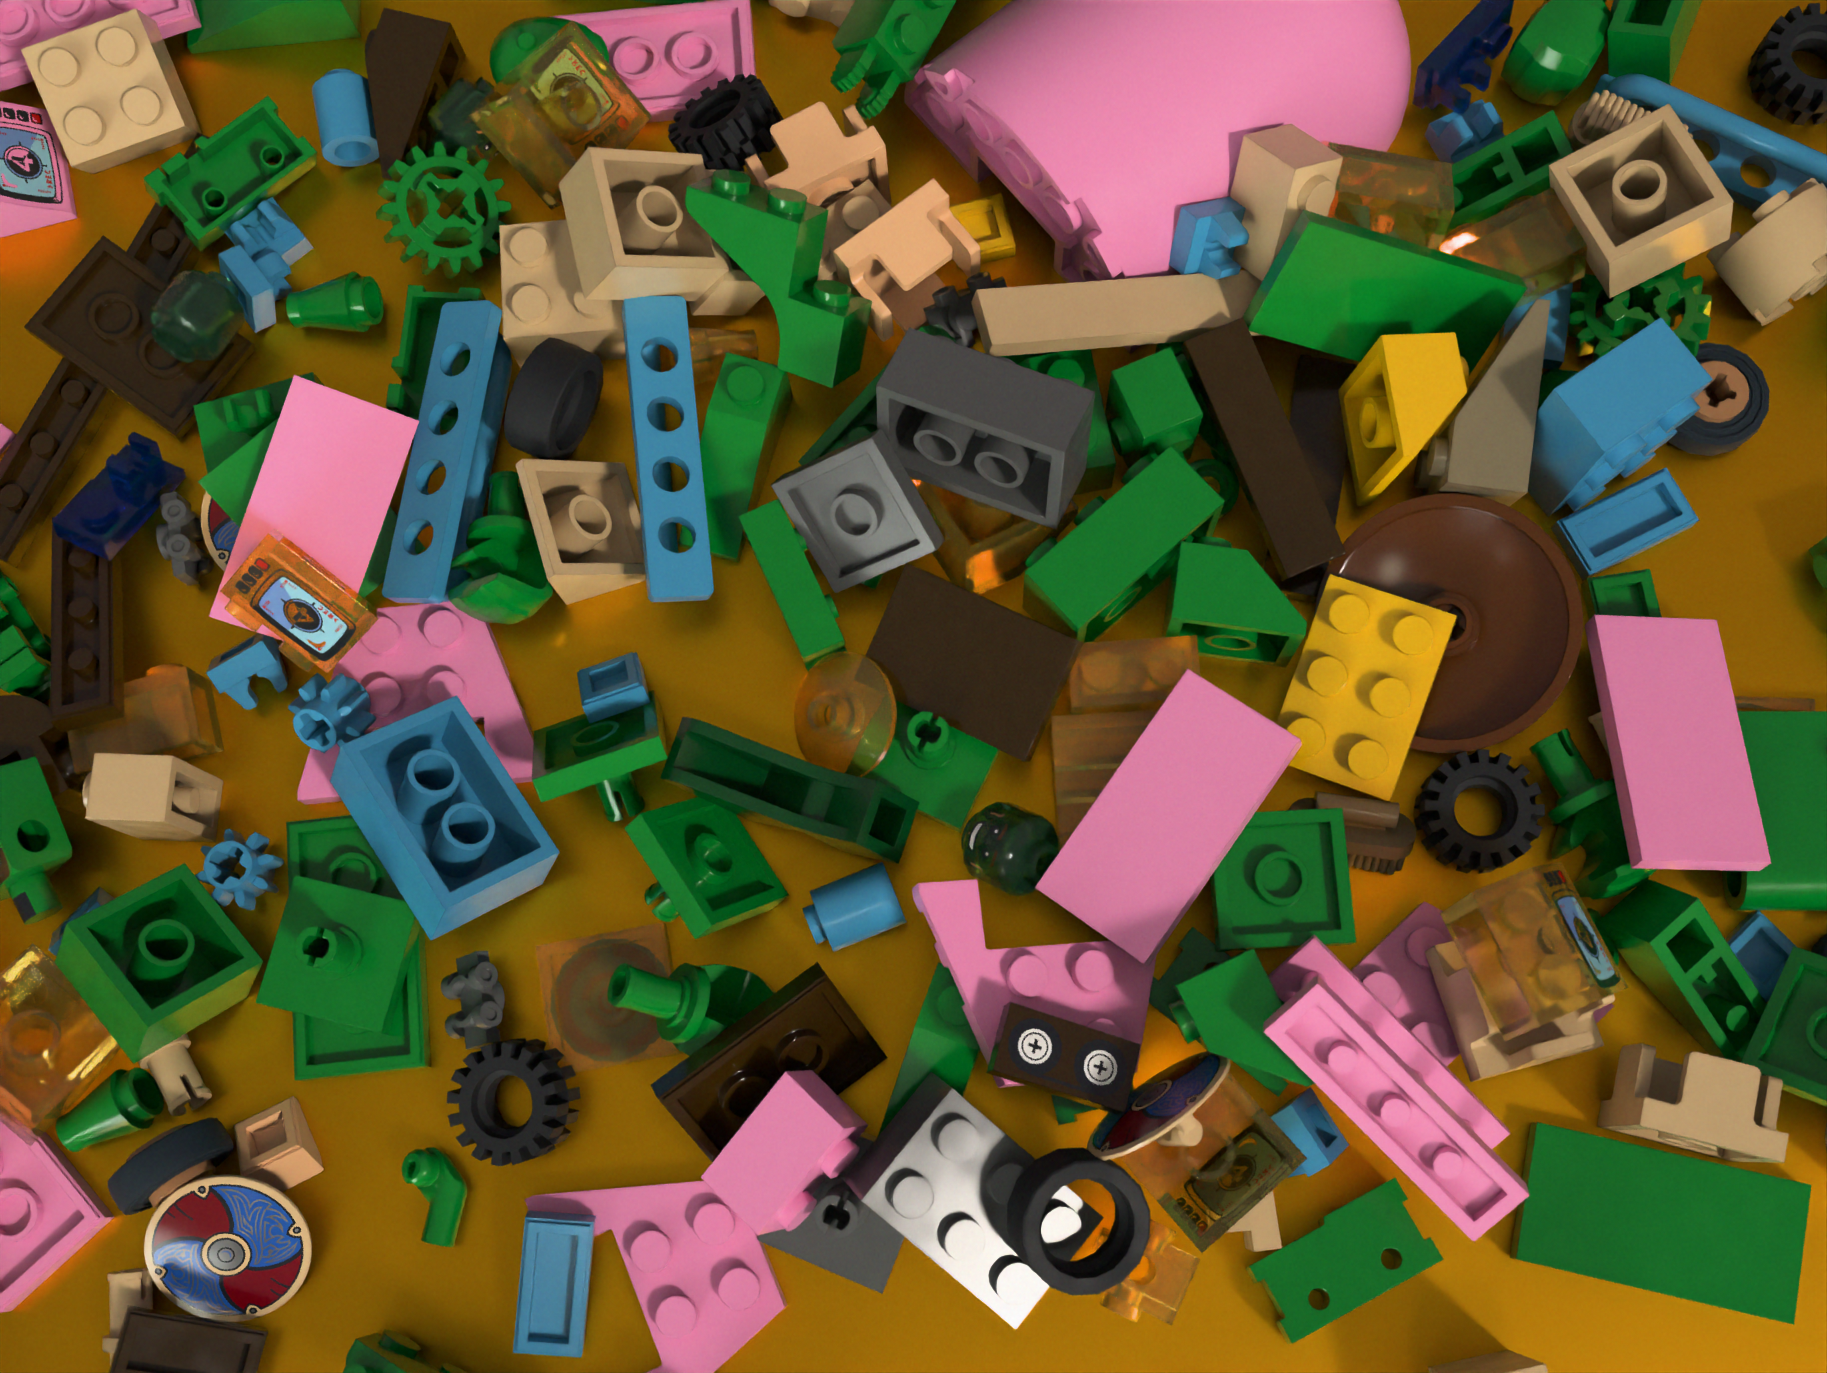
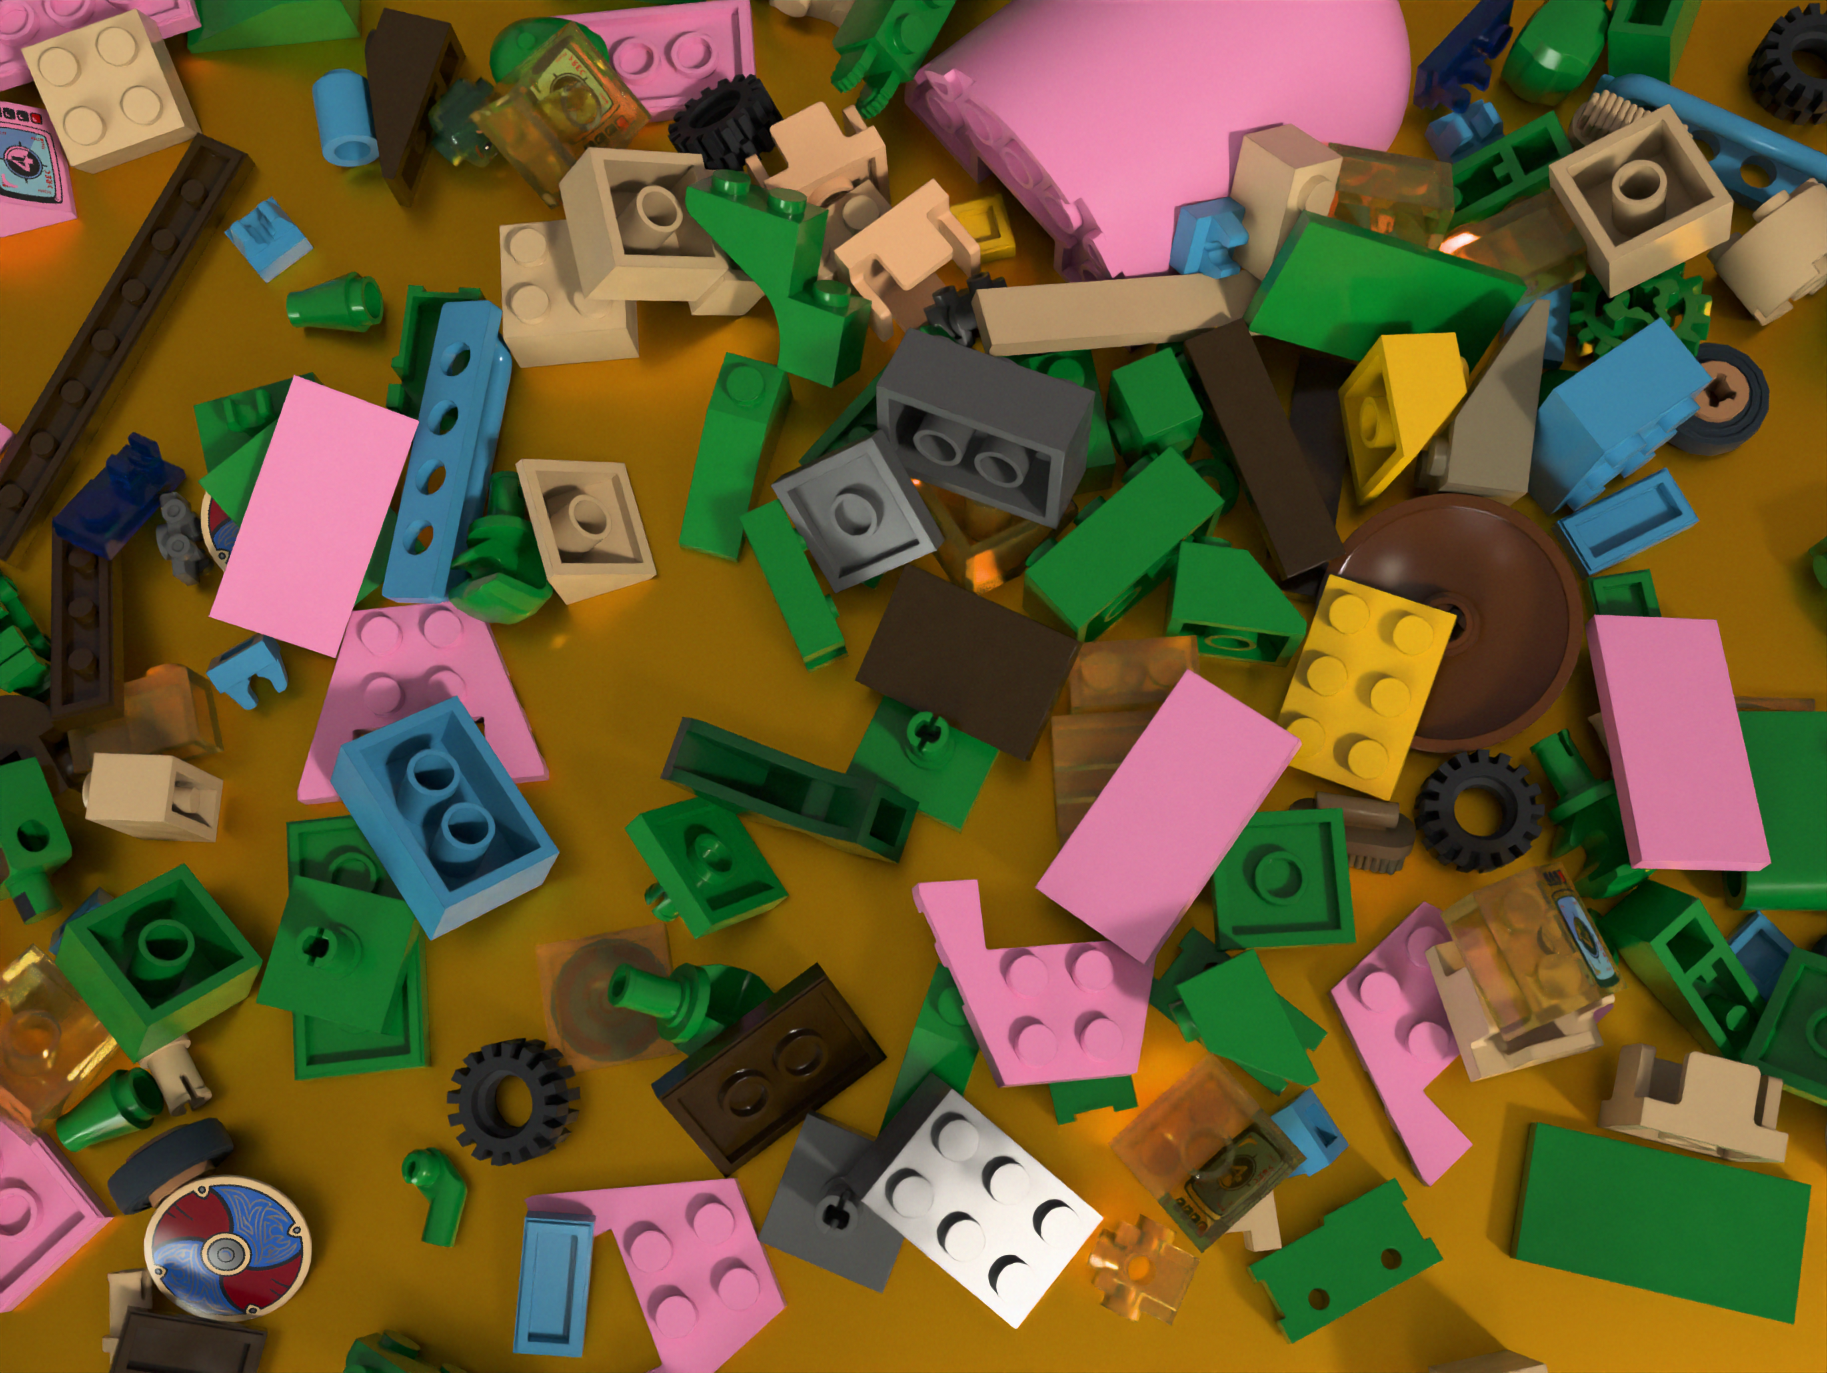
dark brown tile [24,235,256,441] -> none
green piece [143,96,317,252] -> none
clear green head [149,269,246,363] -> none
dark azure gear [195,828,285,911] -> none
dark azure tile [218,244,292,333] -> none
clear yellow slope [220,528,378,673] -> none
light nougat slope [233,1096,323,1192] -> none
dark azure gear [288,673,376,753] -> none
green gear [376,142,512,279] -> none
dark grey piece [441,951,505,1050] -> none
black tyre [504,338,603,460] -> none
green tile [532,690,668,822] -> none
dark azure tile [577,652,650,723] -> none
dark azure piece [622,296,714,602] -> none
clear yellow cone [668,326,759,385] -> none
bright pink brick [701,1070,869,1236] -> none
clear yellow dish [794,652,897,777] -> none
dark azure brick [802,862,907,952] -> none
clear green head [961,802,1059,896] -> none
tile [987,1002,1141,1115] -> none
black tyre [1007,1148,1150,1296] -> none
shield [1087,1051,1230,1160] -> none
bright pink fence [1264,934,1530,1242] -> none

